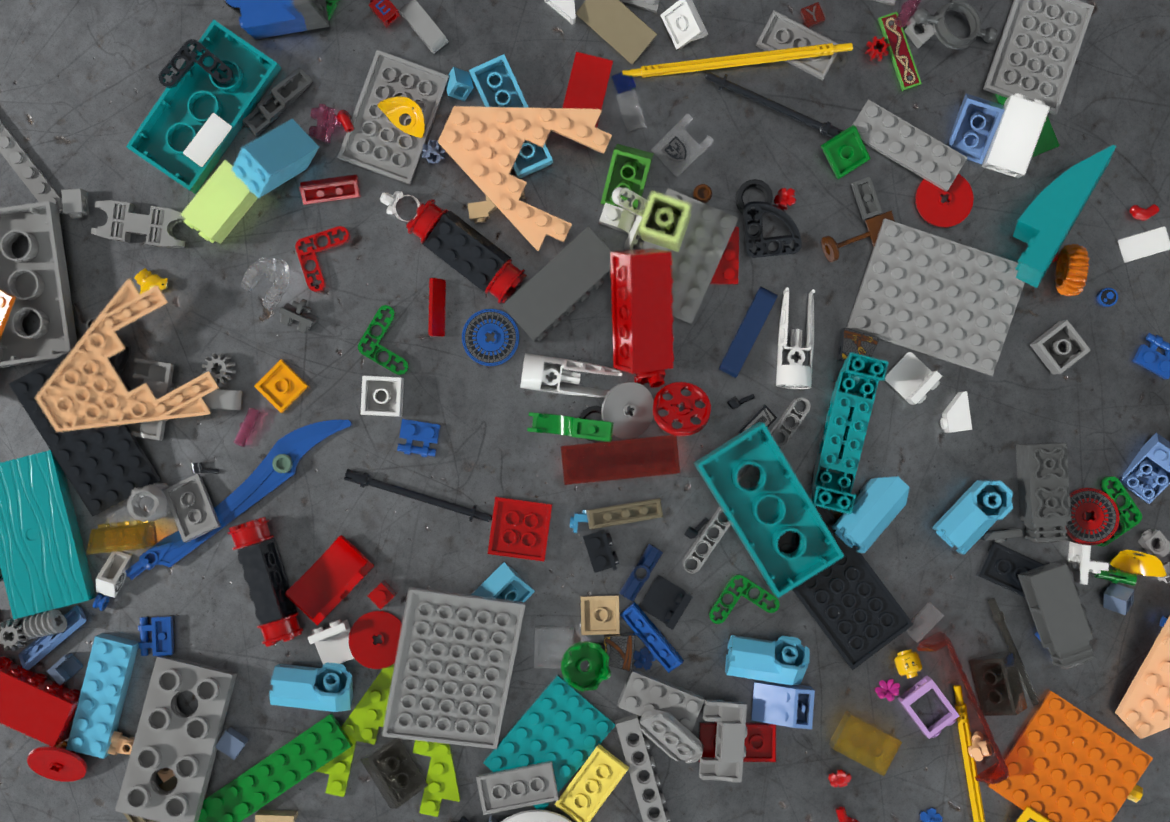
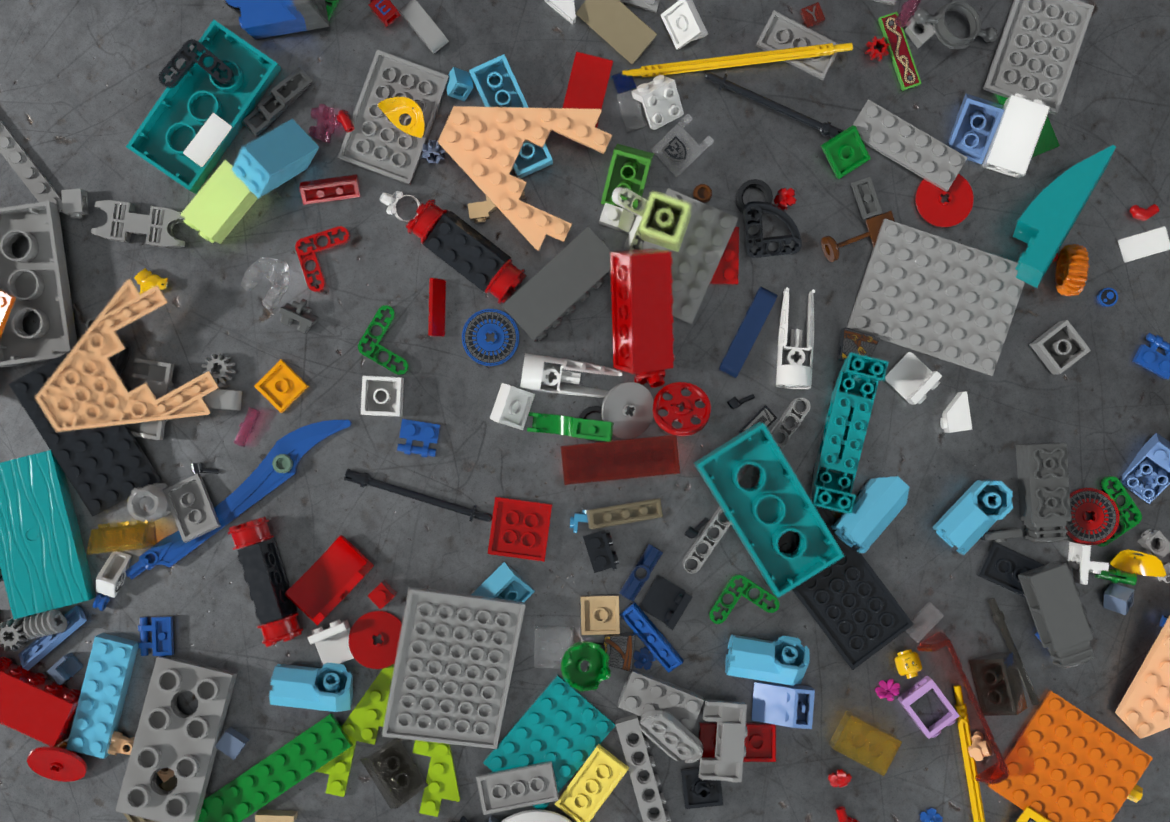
none -> white bracket [490,383,535,430]
none -> white bracket [631,75,684,130]
none -> black plate [681,767,723,809]

